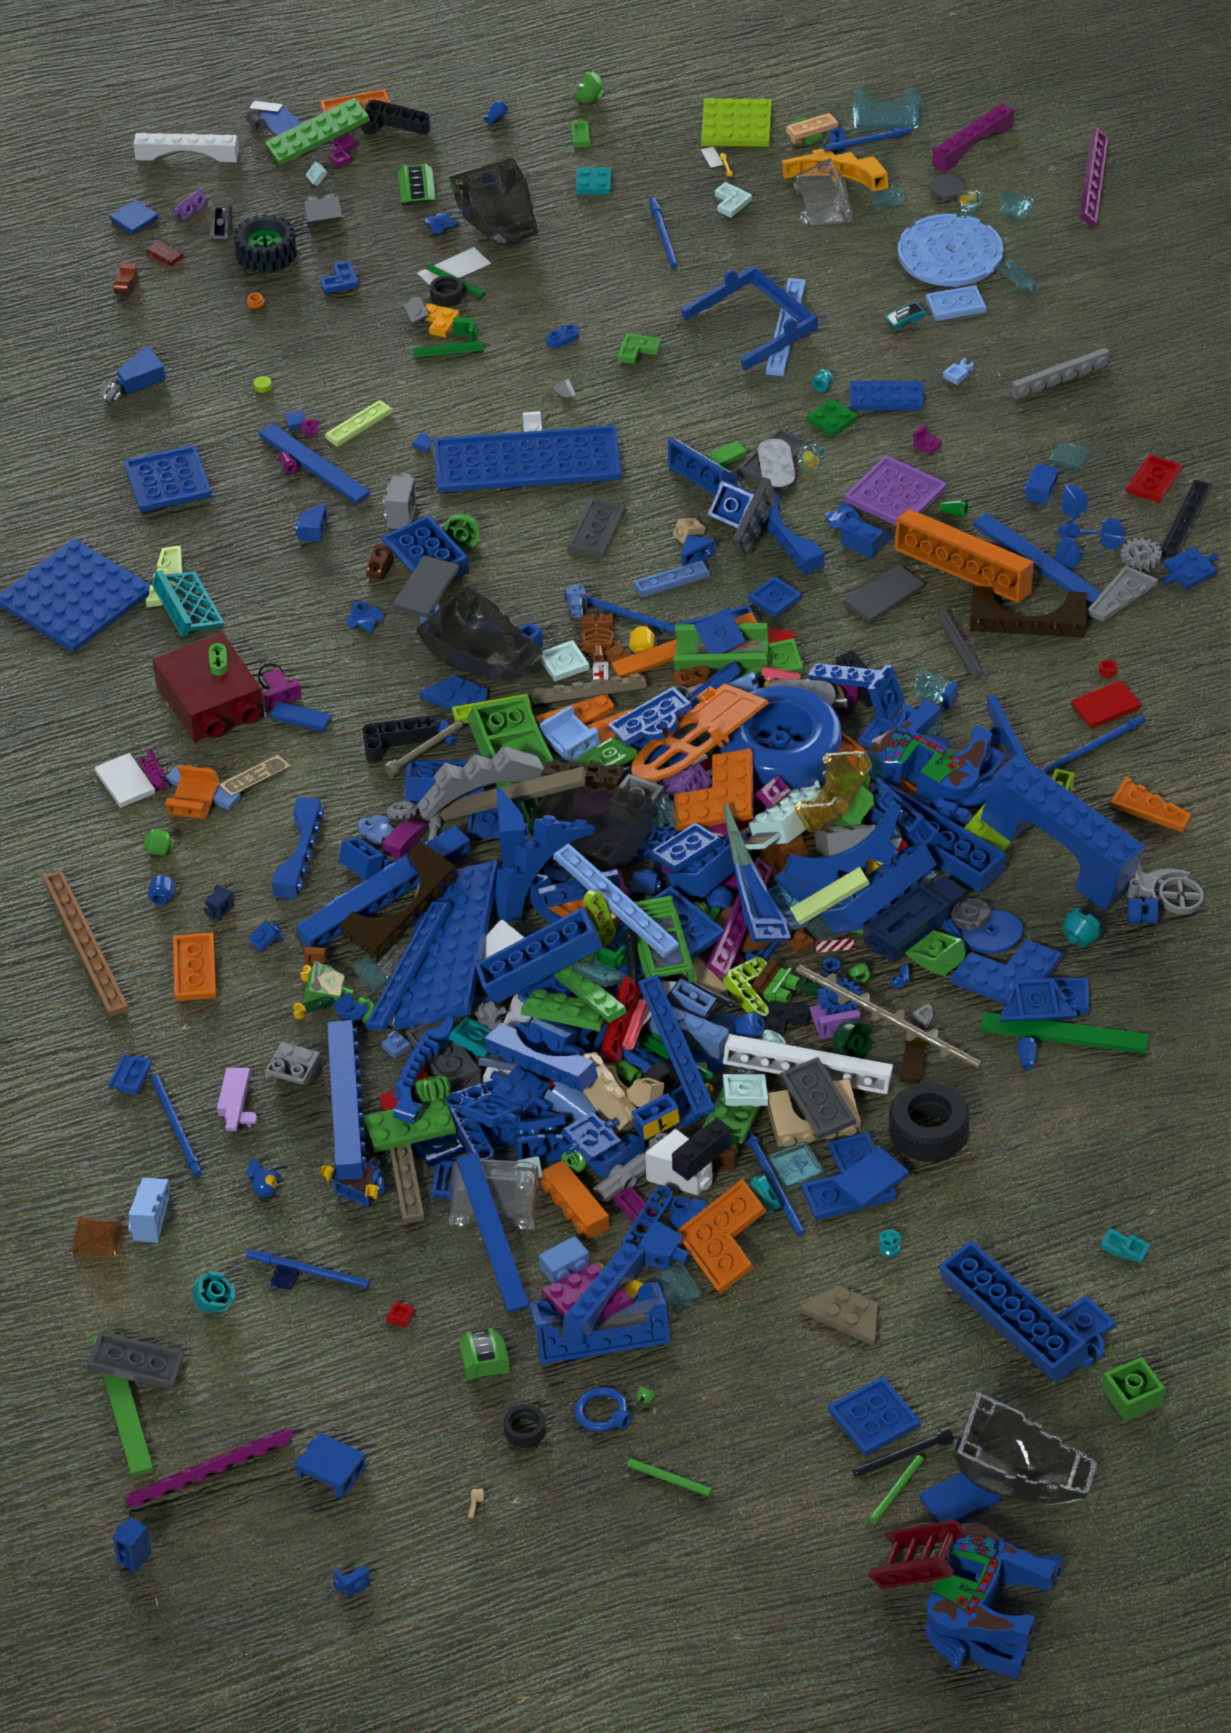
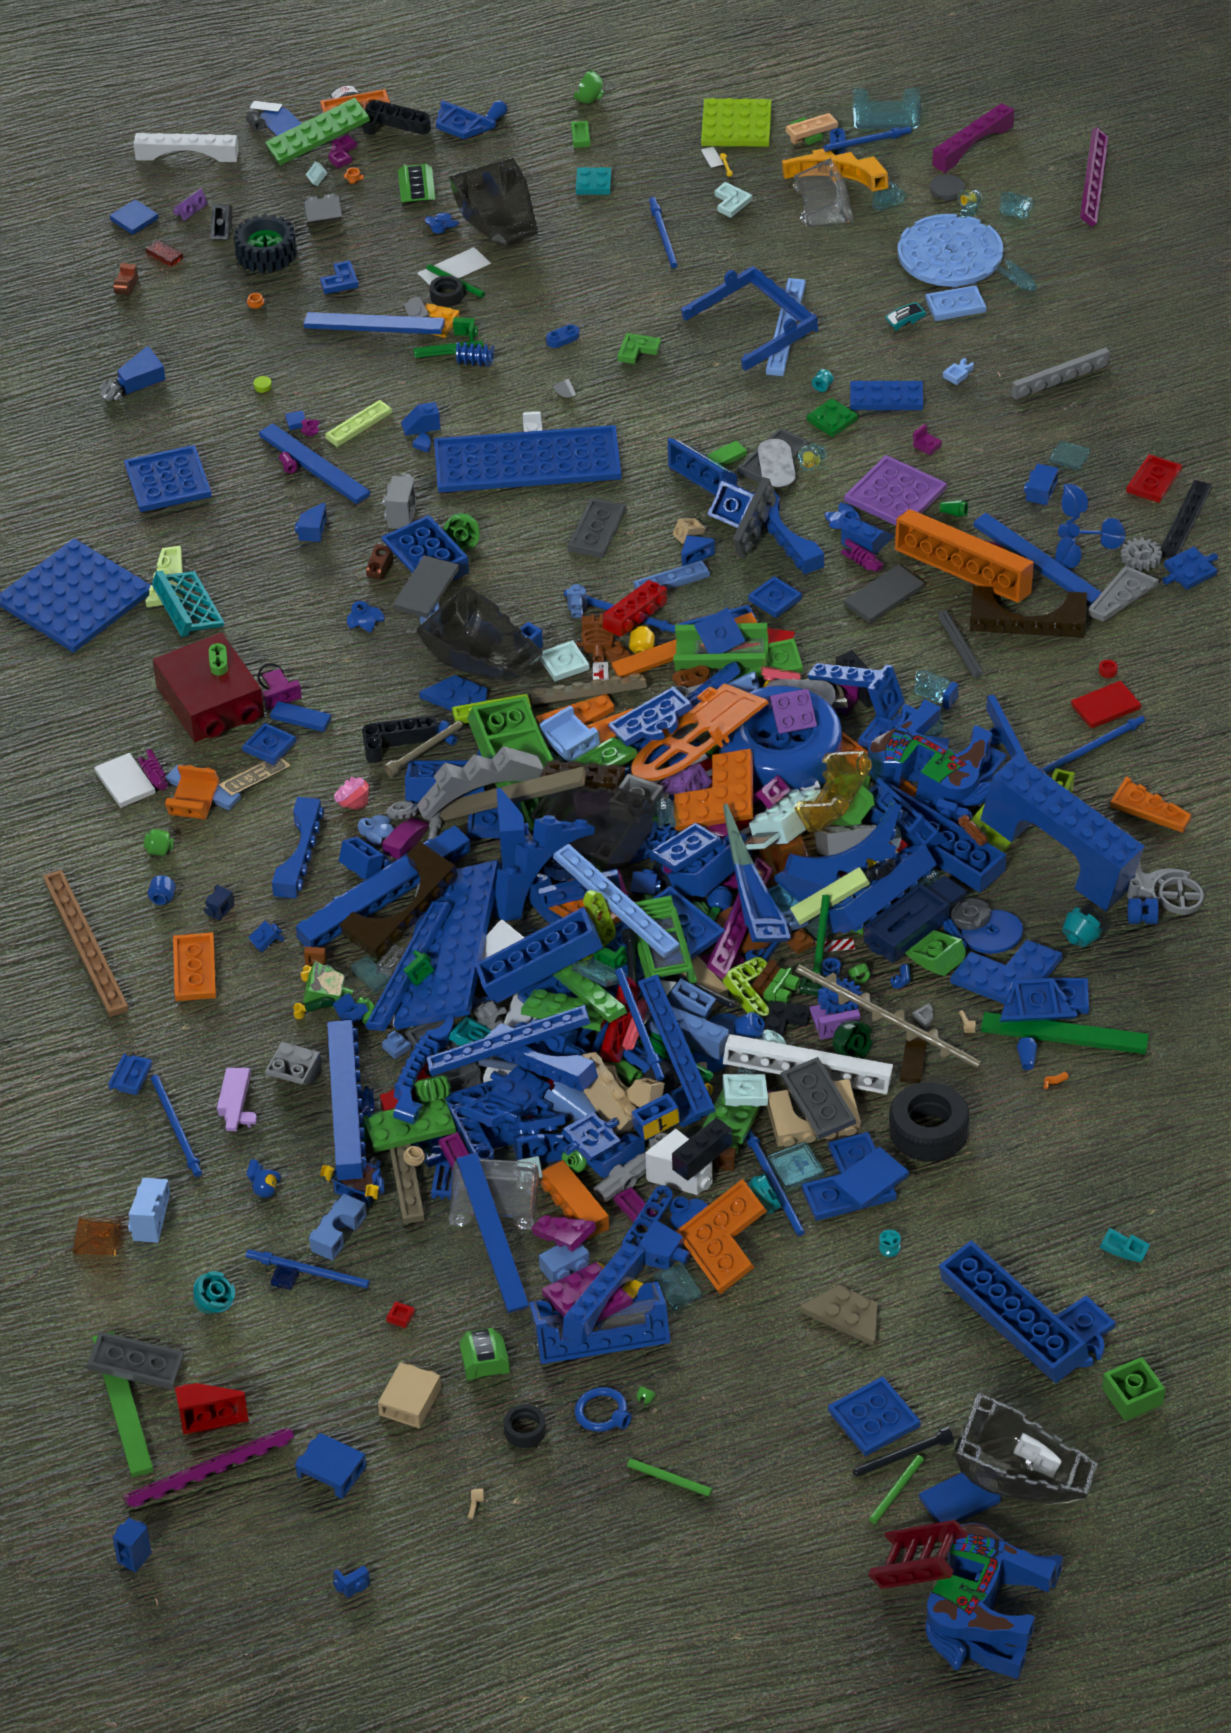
none -> red slope [175,1383,249,1435]
none -> blue plate [242,723,297,765]
none -> tile [303,312,445,334]
none -> medium blue arch [309,1194,367,1261]
none -> white sticker [330,85,359,99]
none -> hair [334,777,369,810]
none -> orange plate [344,168,364,184]
none -> clear blue axle [362,1086,375,1118]
none -> tan brick [378,1362,441,1429]
none -> blue slope [401,402,440,436]
none -> green bracket [403,950,434,986]
none -> tan plate [403,1146,425,1166]
none -> blue tile [427,1005,590,1076]
none -> blue wing [436,100,496,139]
none -> magenta tile [438,1132,470,1178]
none -> blue piece [456,342,495,367]
none -> magenta wing [531,1215,596,1252]
none -> red brick [603,580,667,637]
none -> blue bar [615,968,665,1081]
none -> medium lavender bracket [768,689,817,734]
none -> green piece [813,895,830,975]
none -> magenta hinge [841,538,884,571]
none -> black gear [865,859,896,881]
none -> dark orange axle [958,815,988,846]
none -> tan hand [959,1010,976,1033]
none -> white slope [1013,1433,1061,1478]
none -> orange piece [1044,1072,1069,1089]

